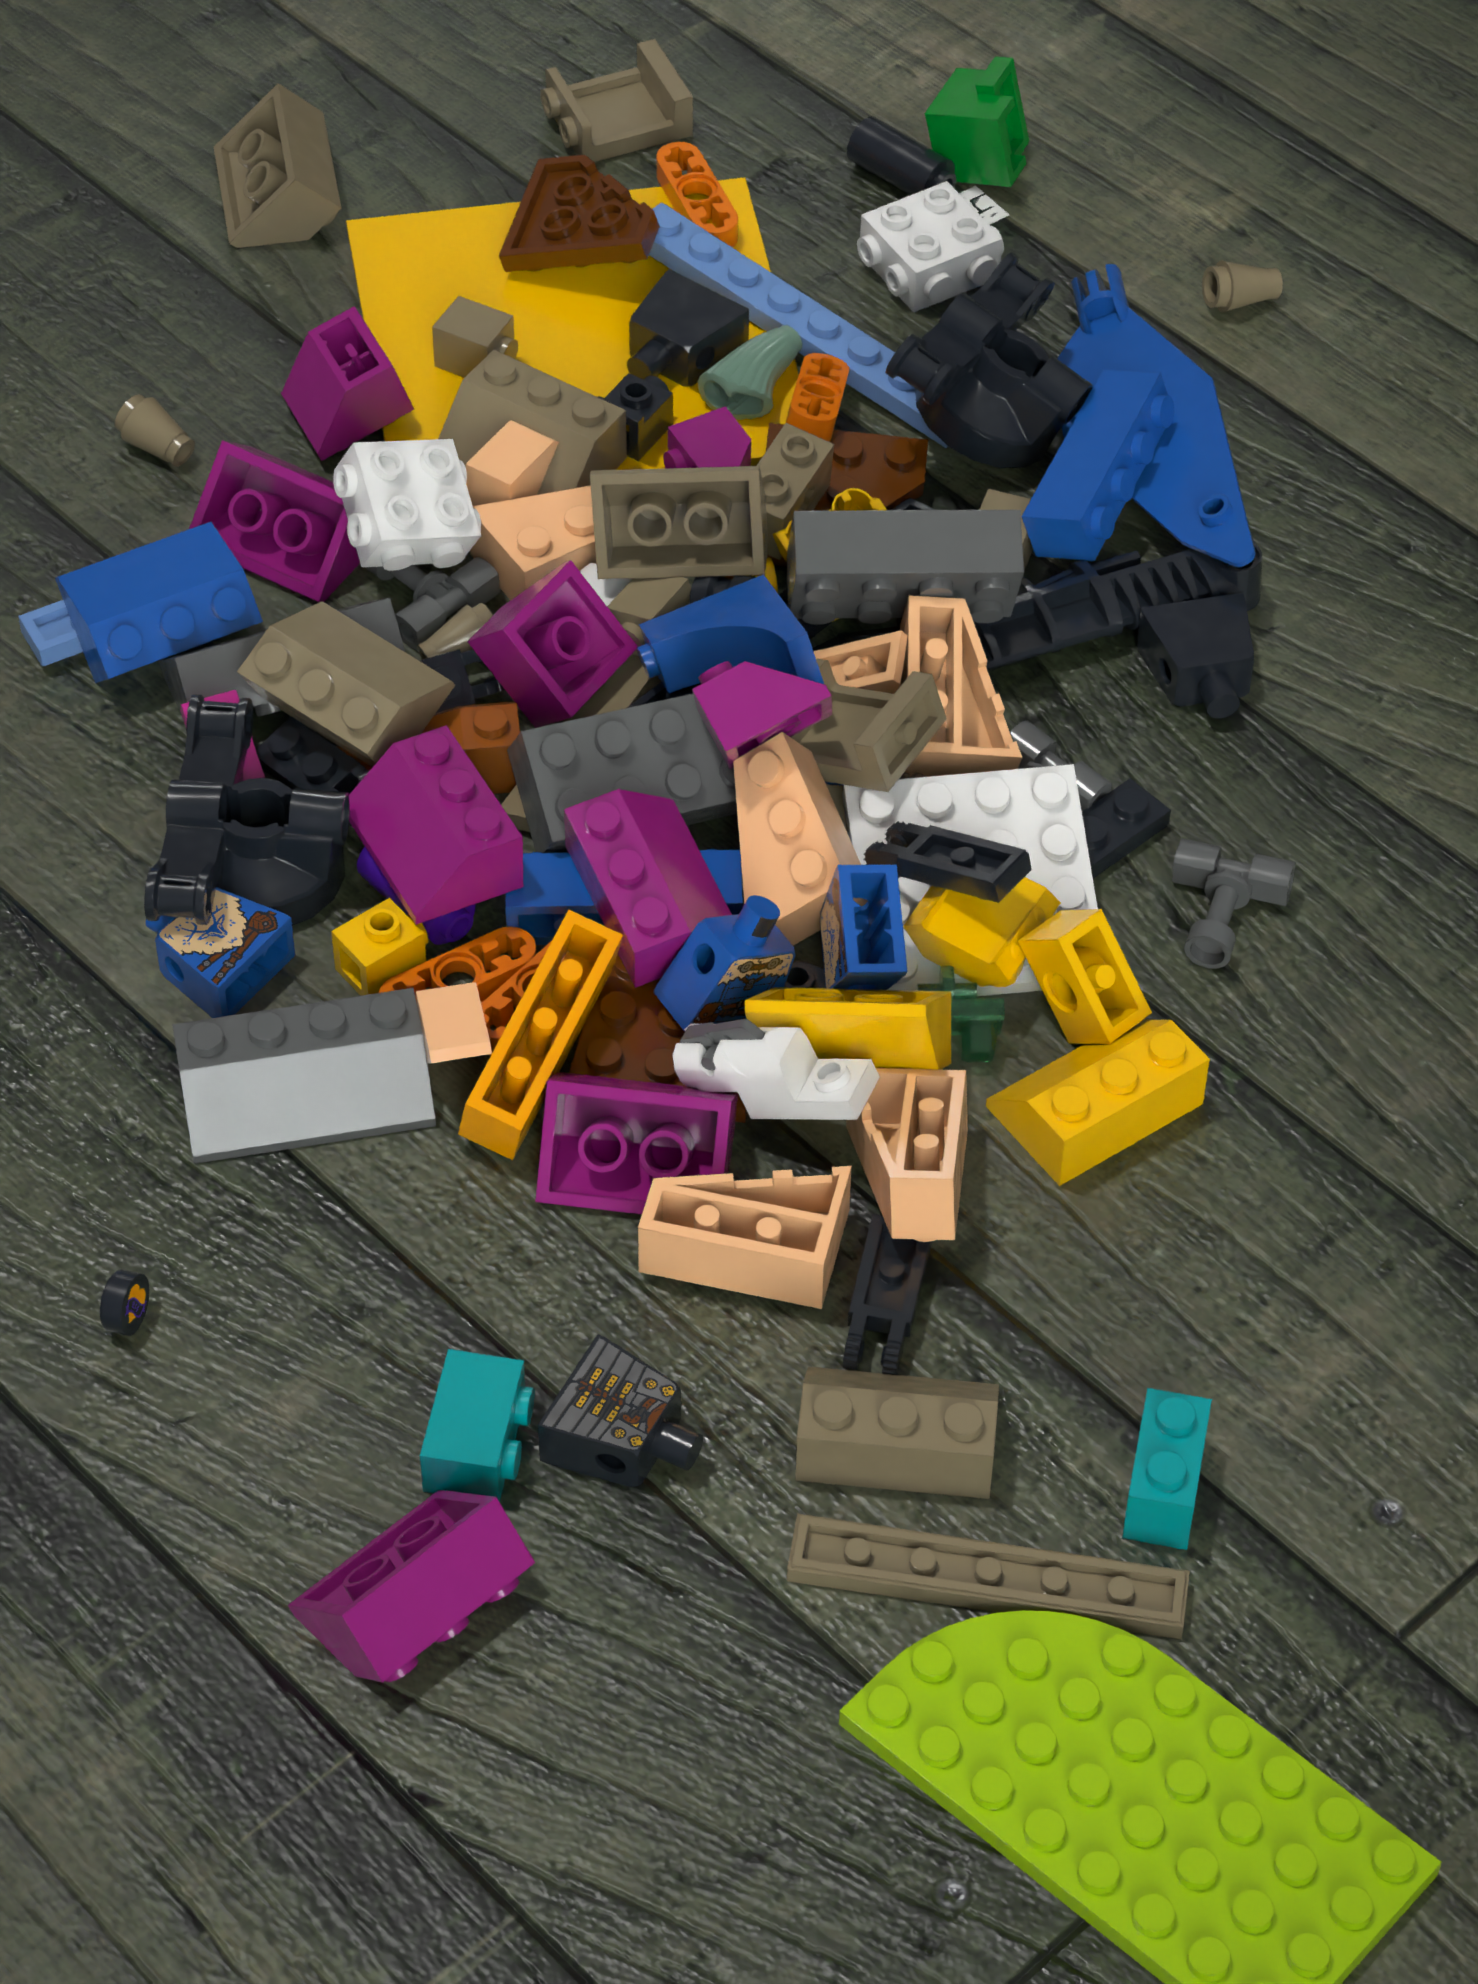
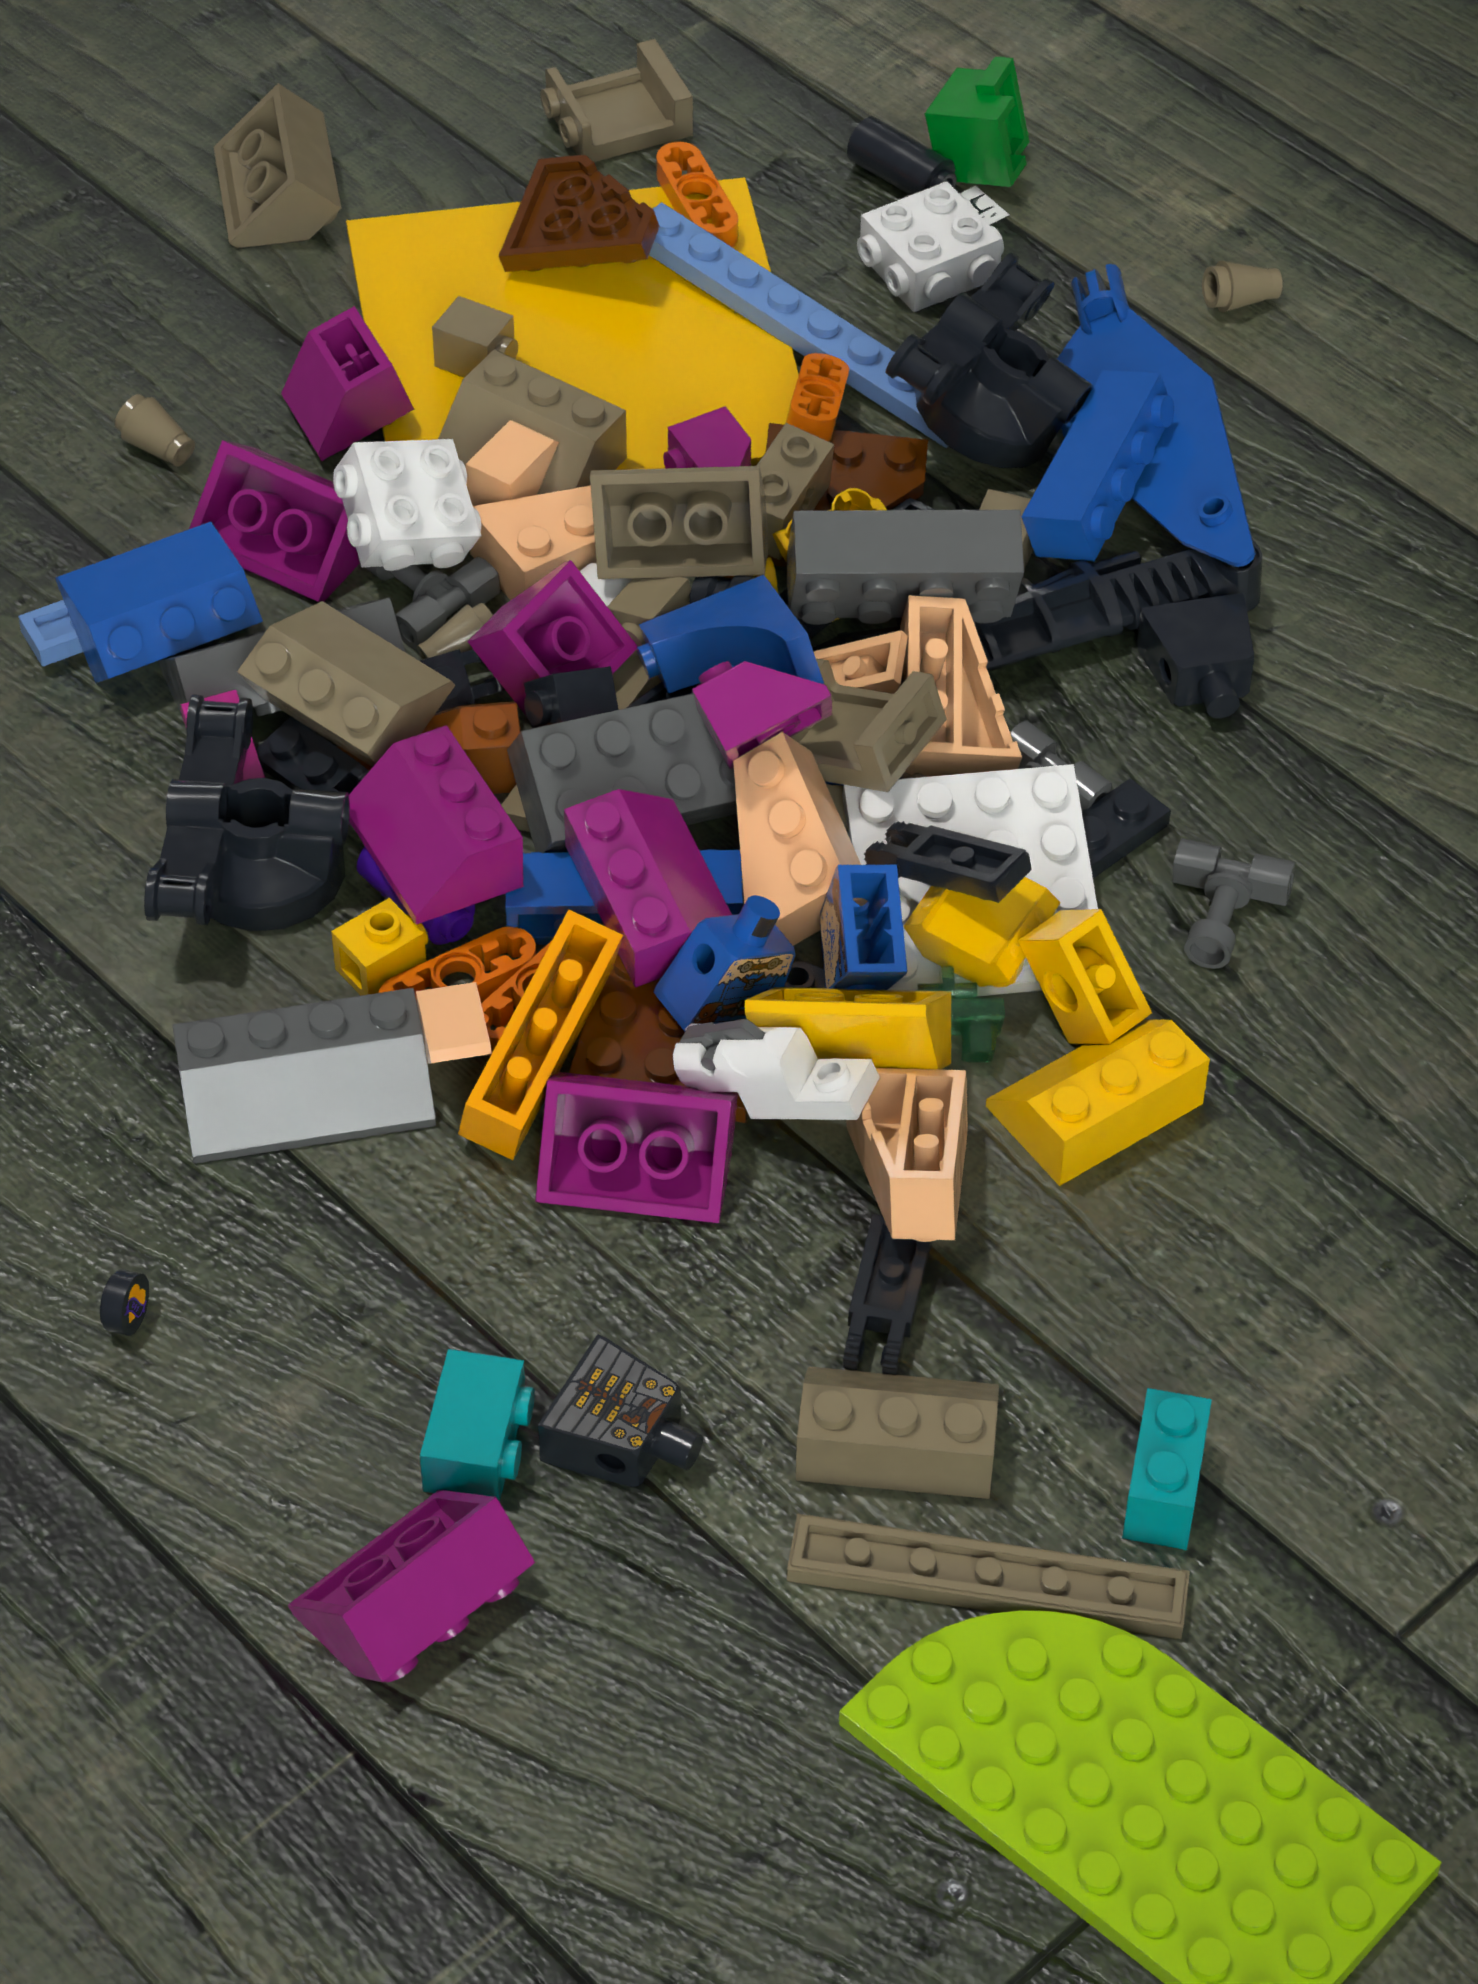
blue torso [146,887,295,1018] -> none
black brick [598,373,673,461] -> none
black torso [627,269,749,386] -> none
light nougat wedge [638,1166,852,1309] -> none
sand green piece [698,325,802,420] -> none
none -> black brick [524,666,619,729]

